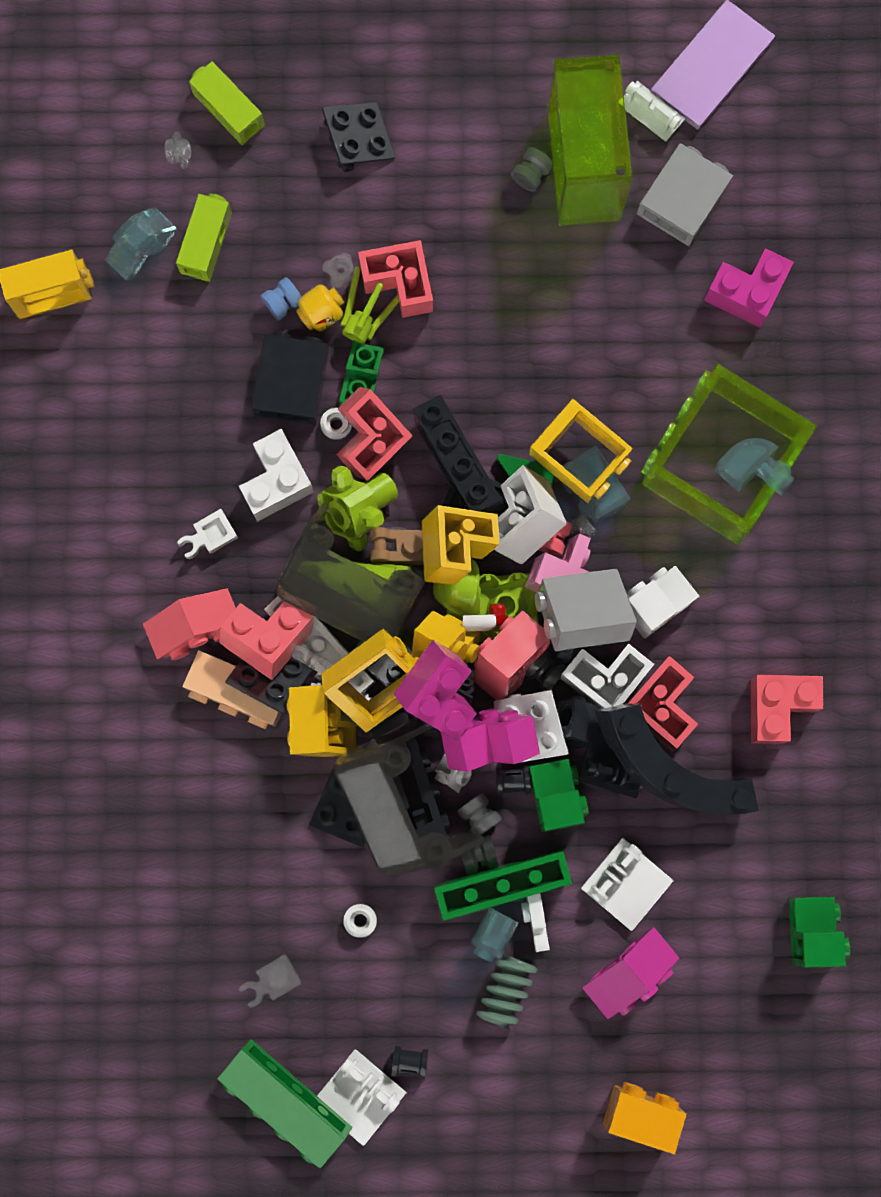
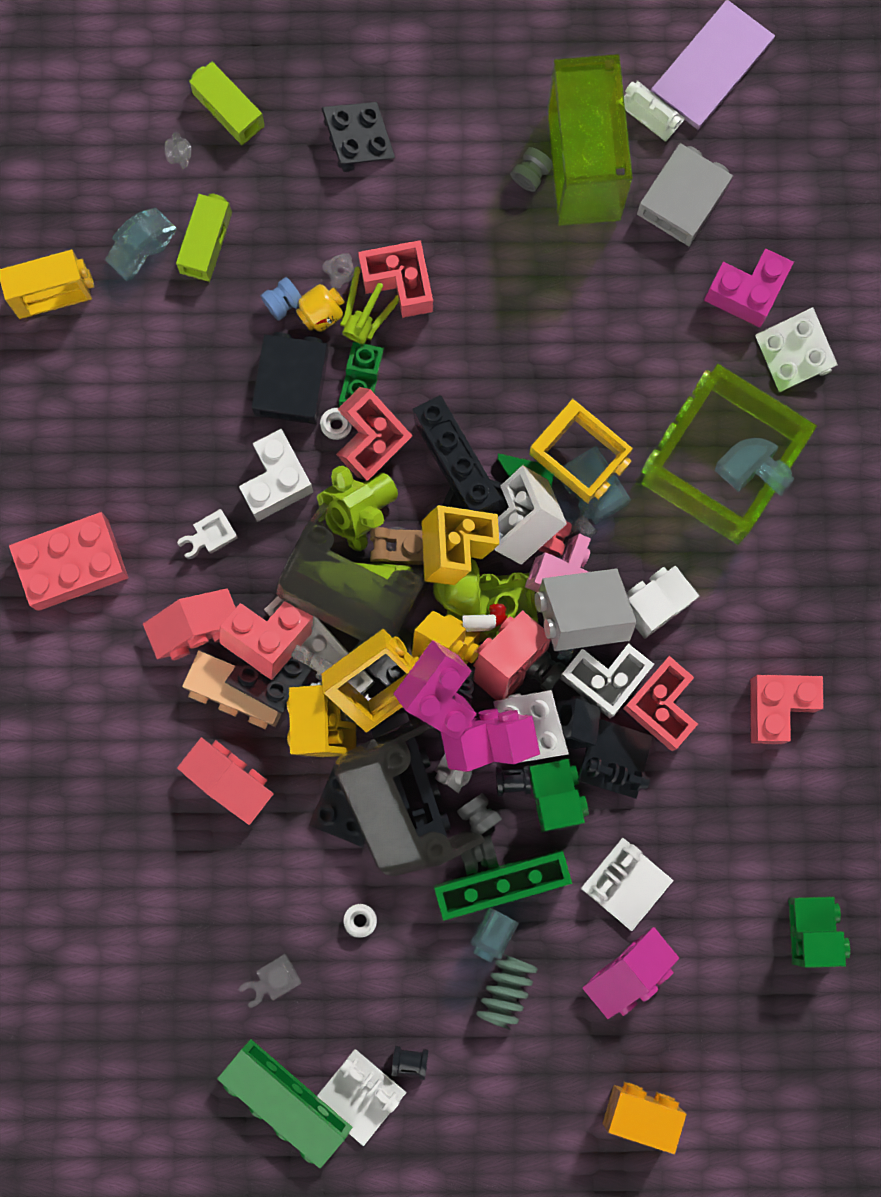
white plate [521,893,550,952] -> none
black brick [595,703,759,815] -> none
none -> coral brick [9,512,129,611]
none -> coral brick [177,737,274,825]
none -> white hinge [755,307,838,392]

